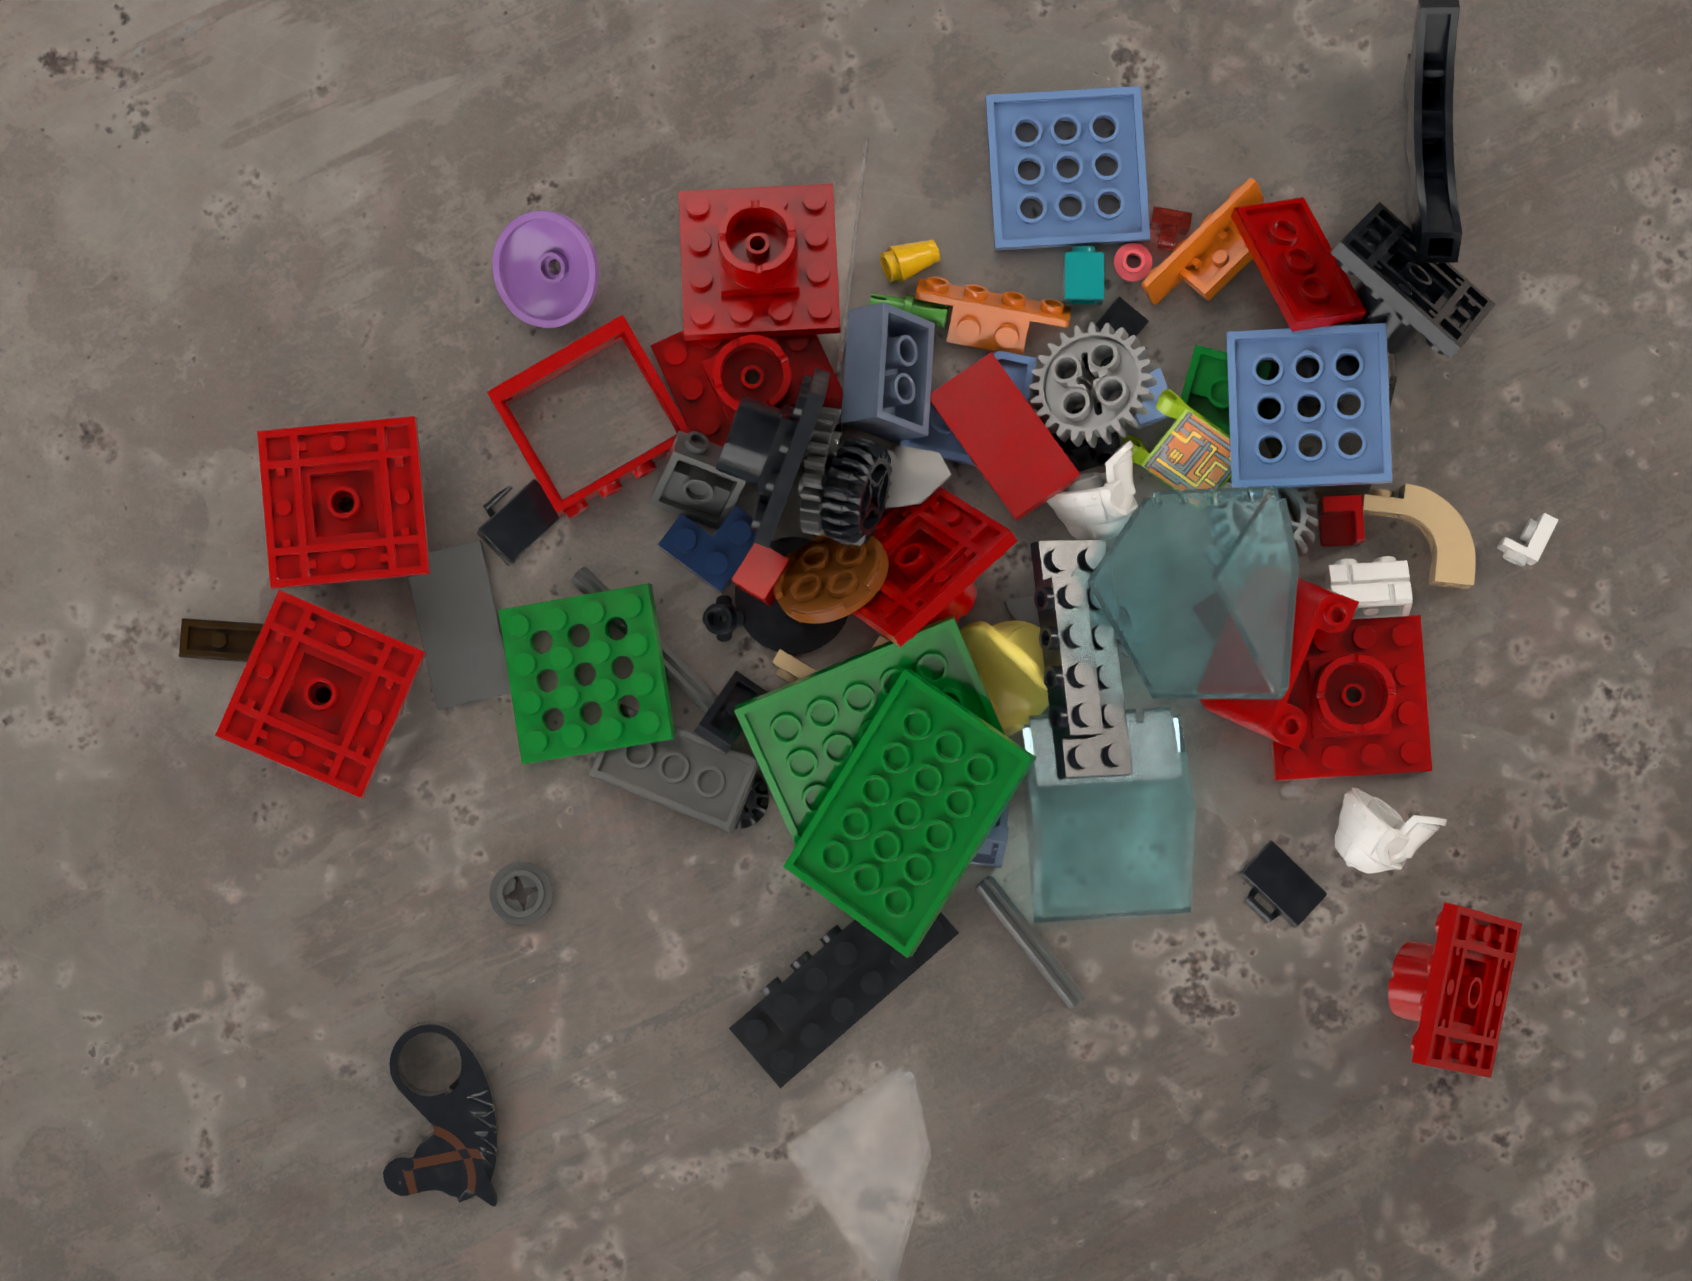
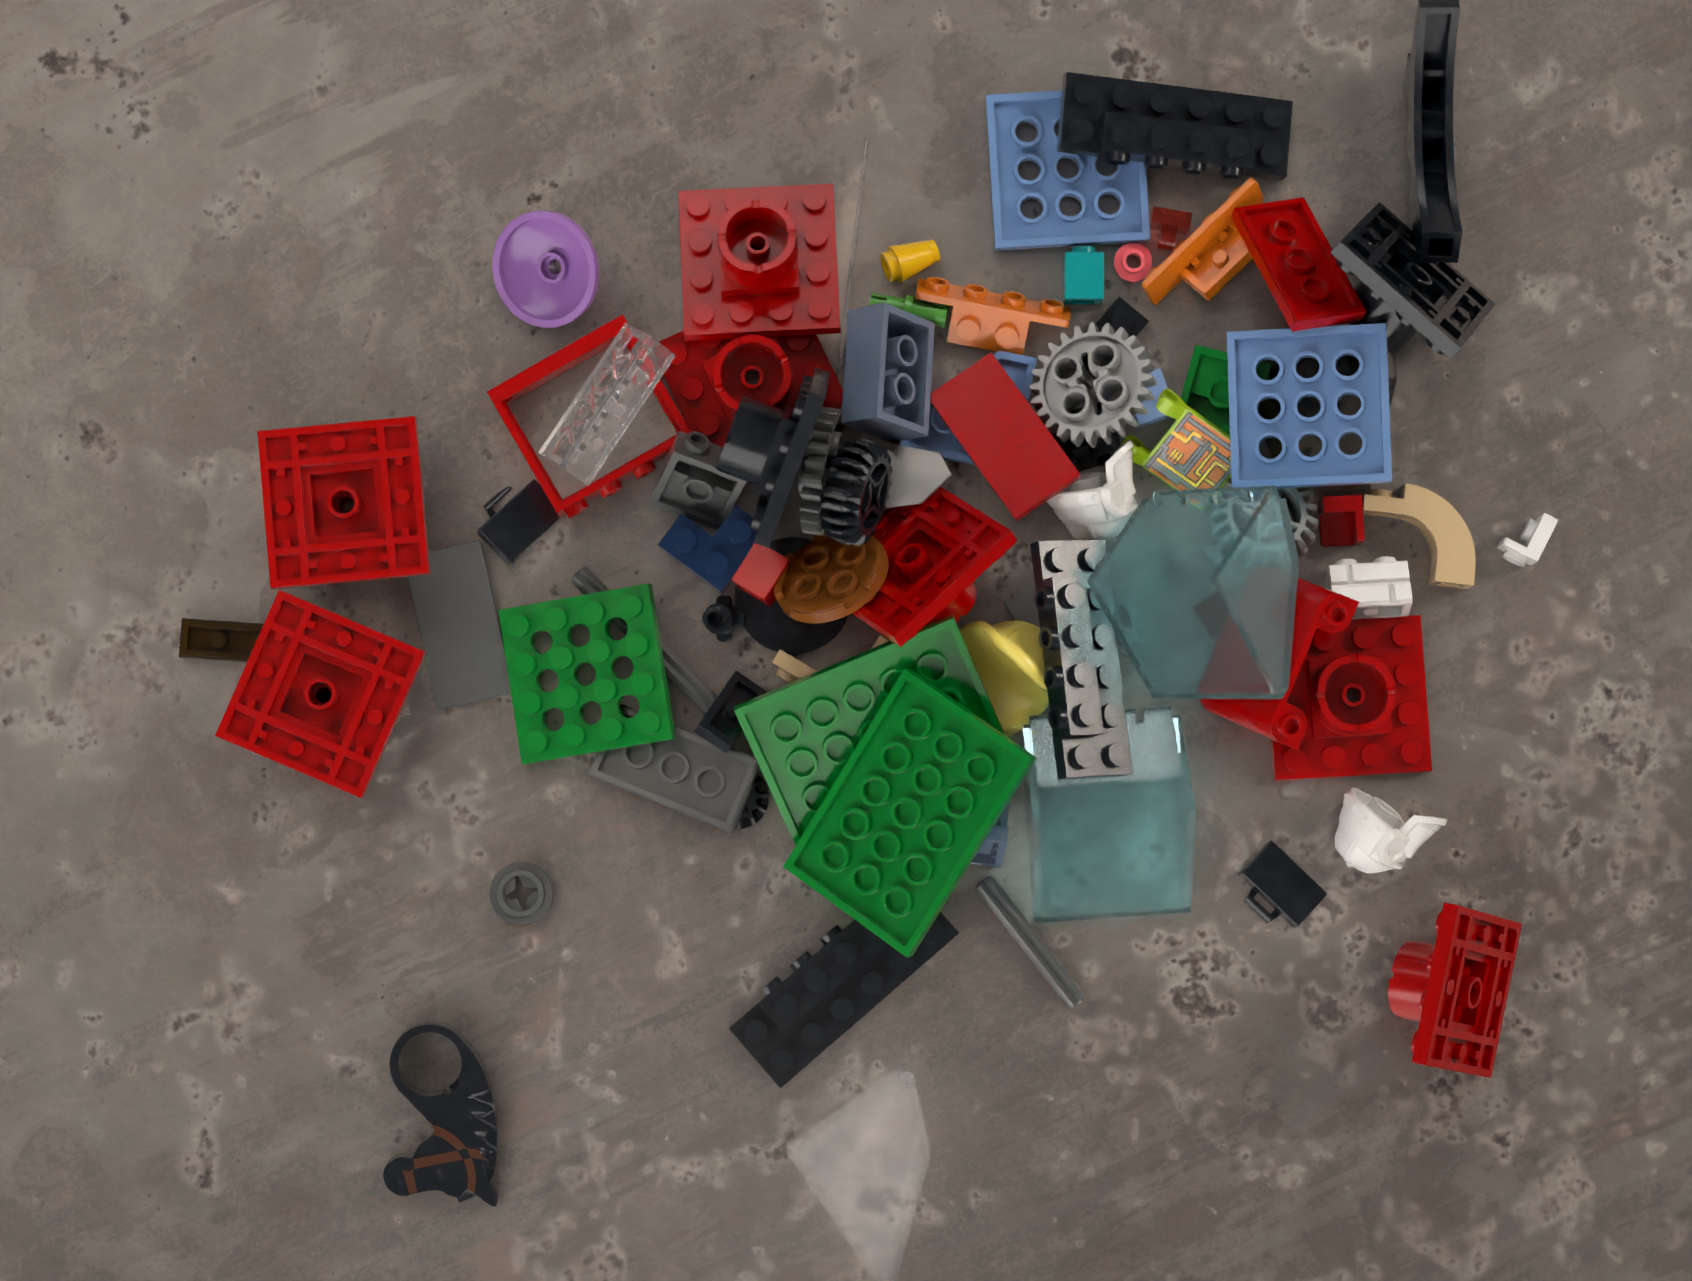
none -> clear fence [538,323,676,486]
none -> black plate [1057,72,1293,180]

